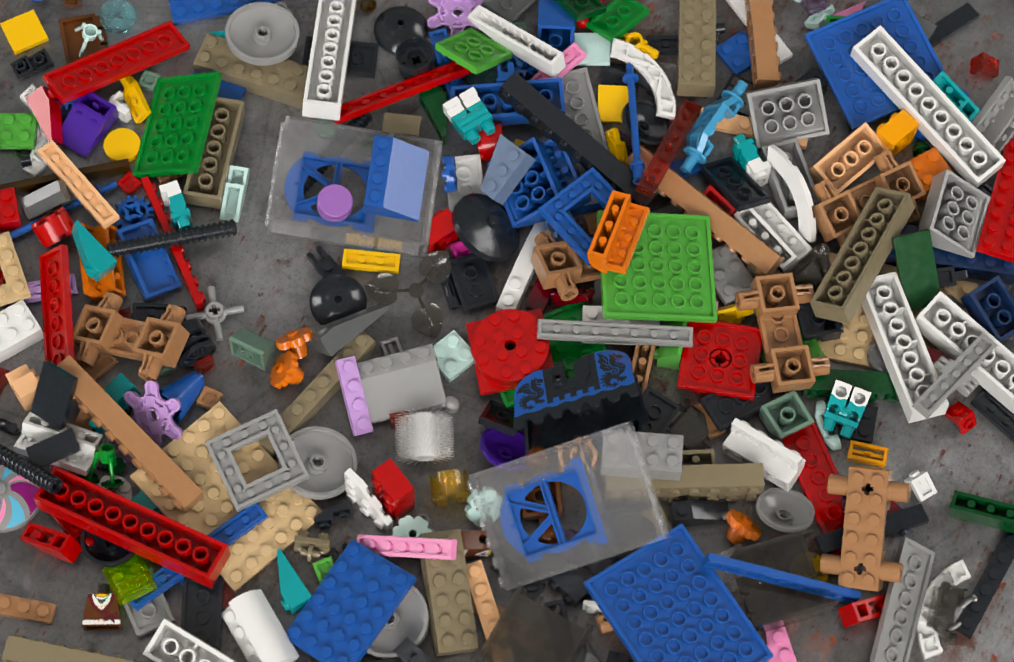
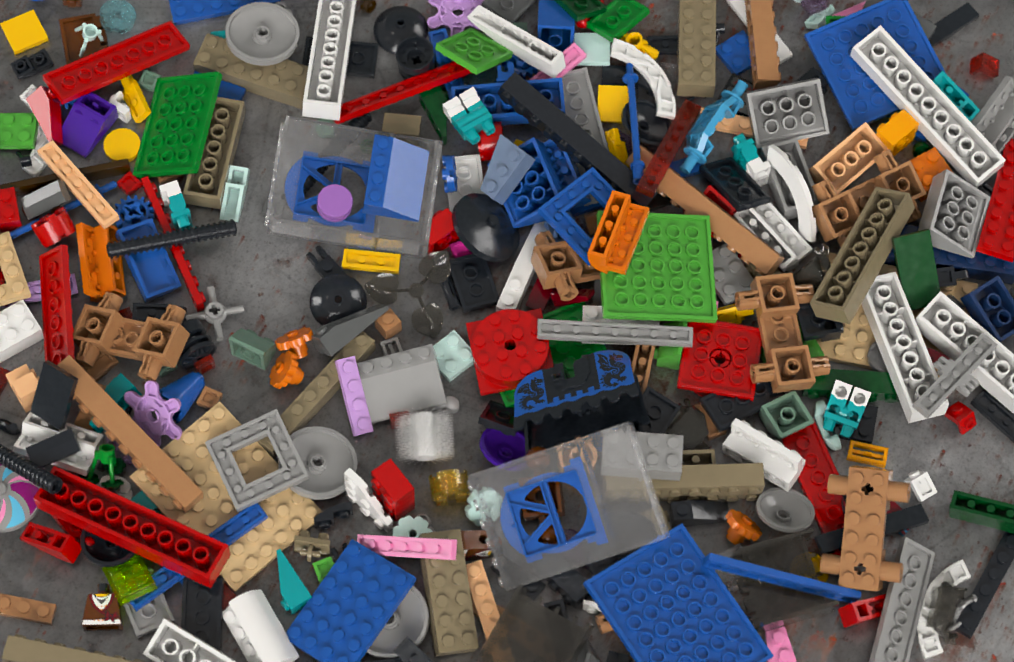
teal slope [71,220,117,282] -> none
none -> medium nougat brick [375,308,402,340]

